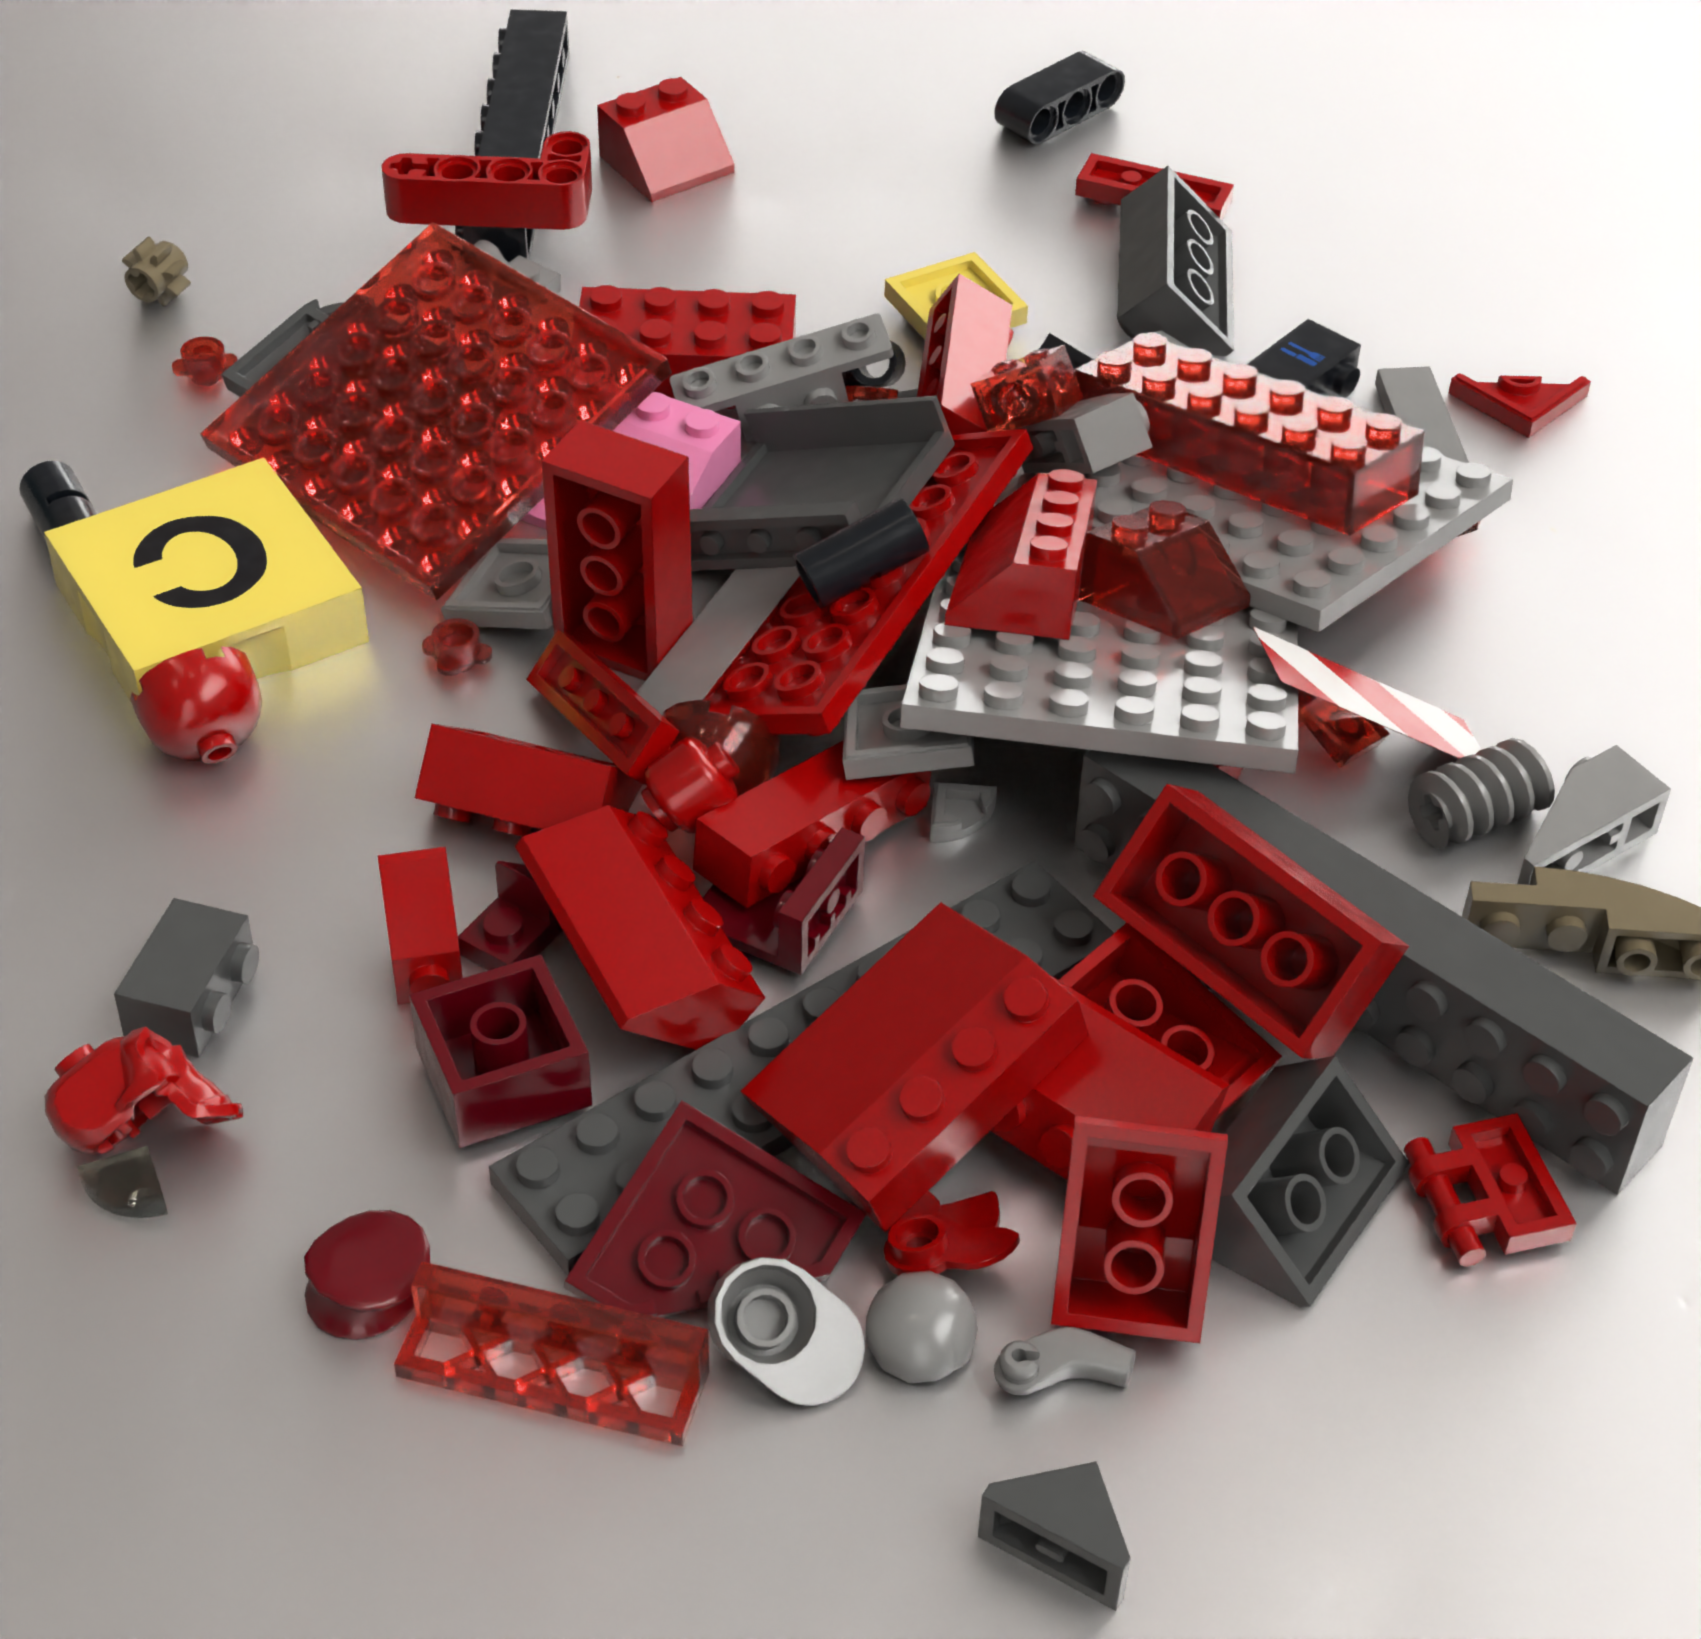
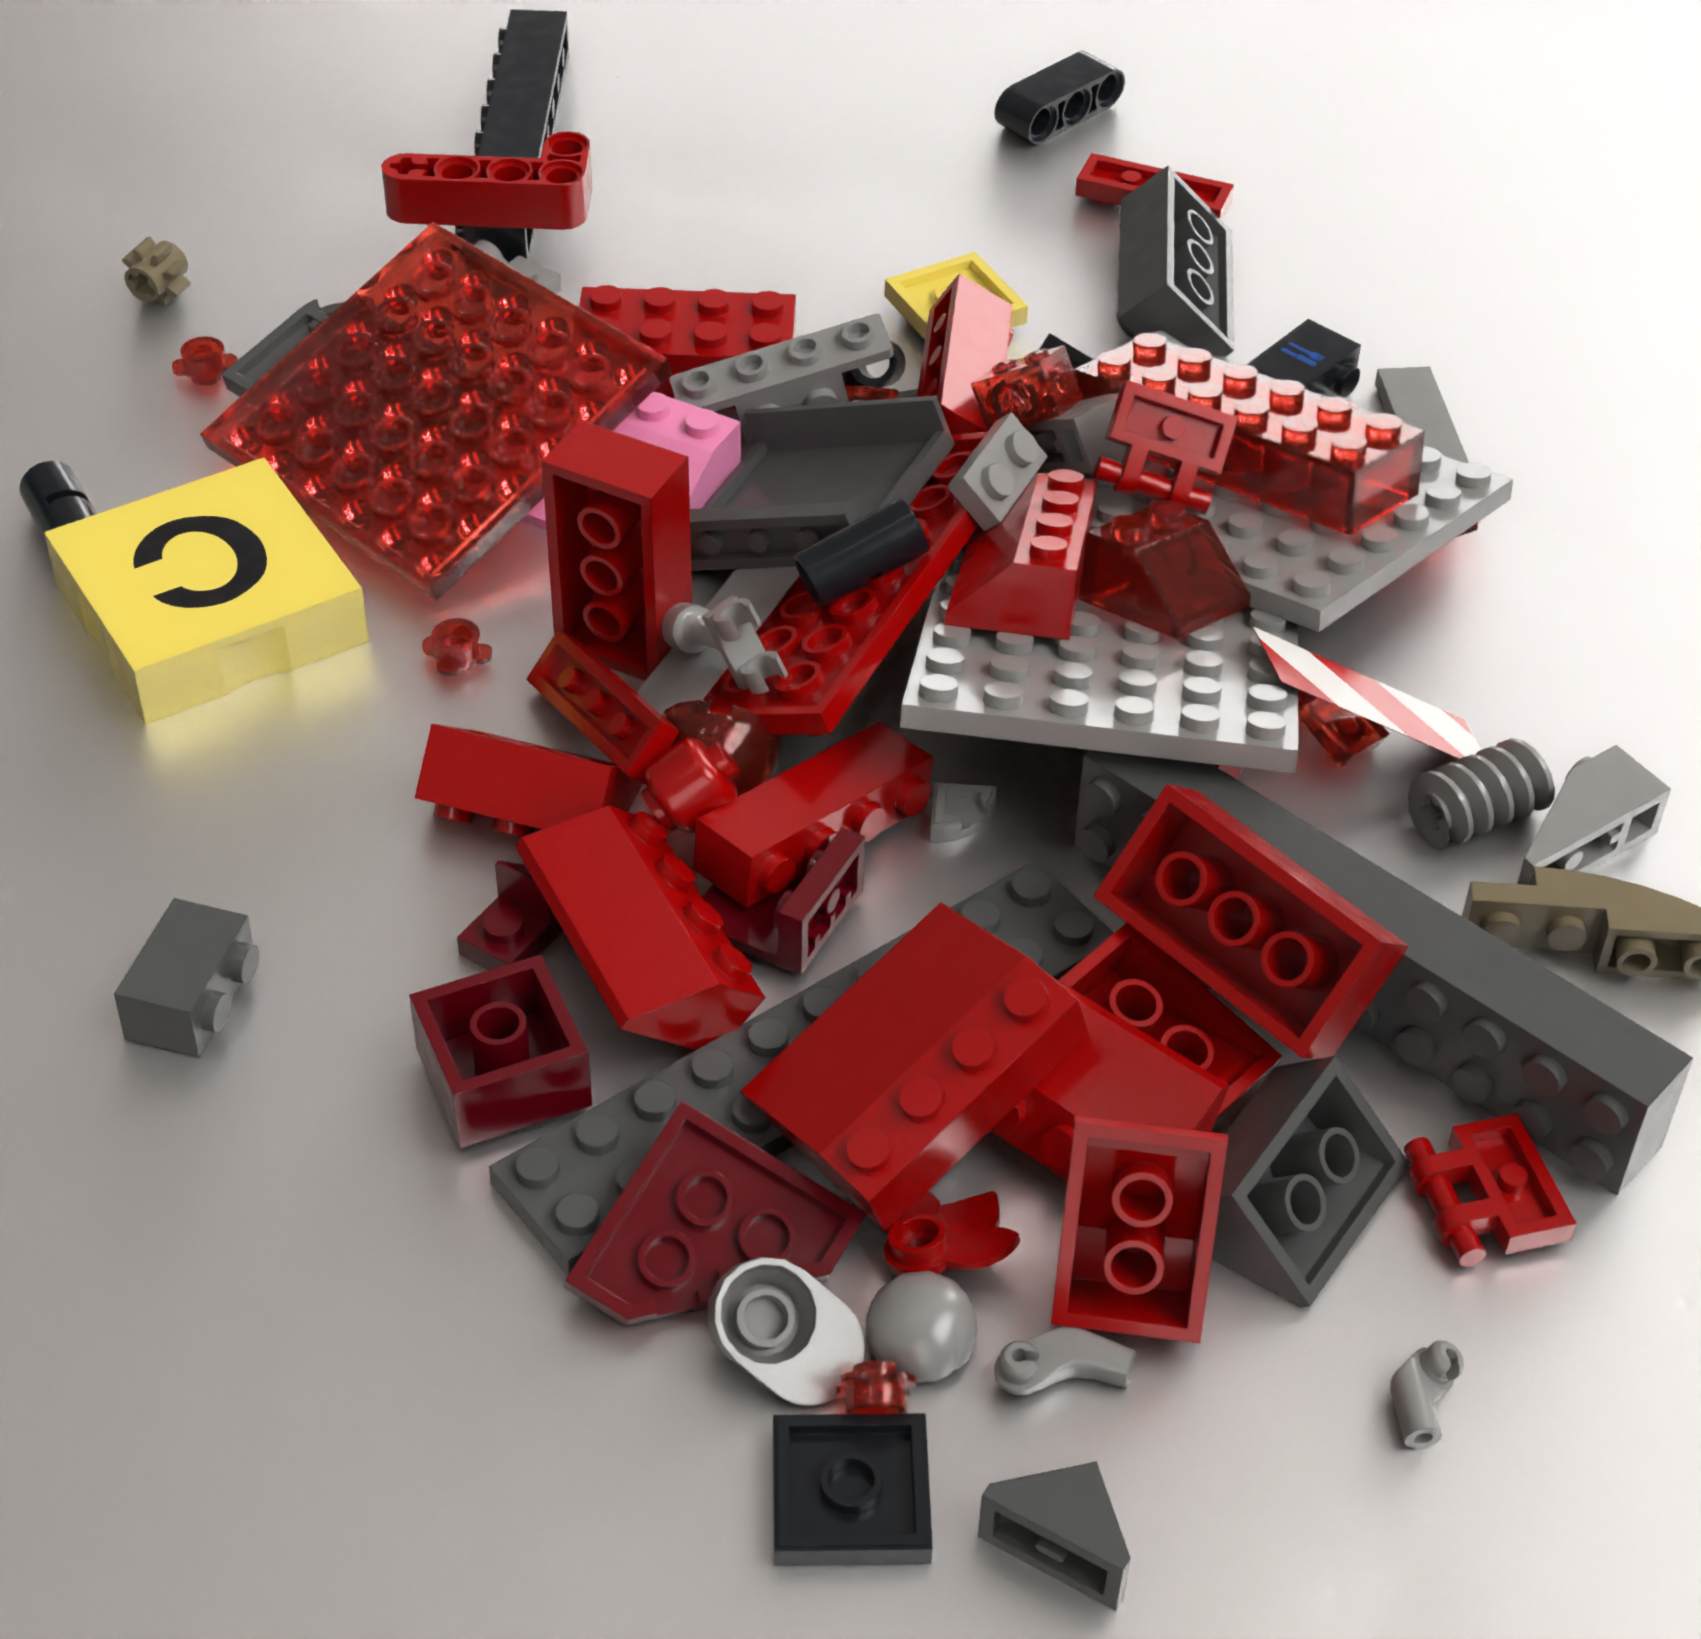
red head [44,1026,243,1155] -> none
clear smoke tile [77,1146,168,1218] -> none
red cylinder [130,646,262,764] -> none
dark red piece [304,1210,430,1340] -> none
red slope [378,846,463,1005] -> none
clear red fence [394,1261,709,1447] -> none
light grey plate [441,538,553,629] -> none
slope [597,77,735,203] -> none
light grey plate [843,684,974,780] -> none
red tile [1448,373,1591,438] -> none
none -> light grey bar [662,595,788,694]
none -> black tile [773,1413,933,1566]
none -> clear red plate [835,1361,916,1414]
none -> light grey plate [947,412,1048,531]
none -> red plate [1093,380,1238,515]
none -> light grey arm [1390,1340,1464,1449]

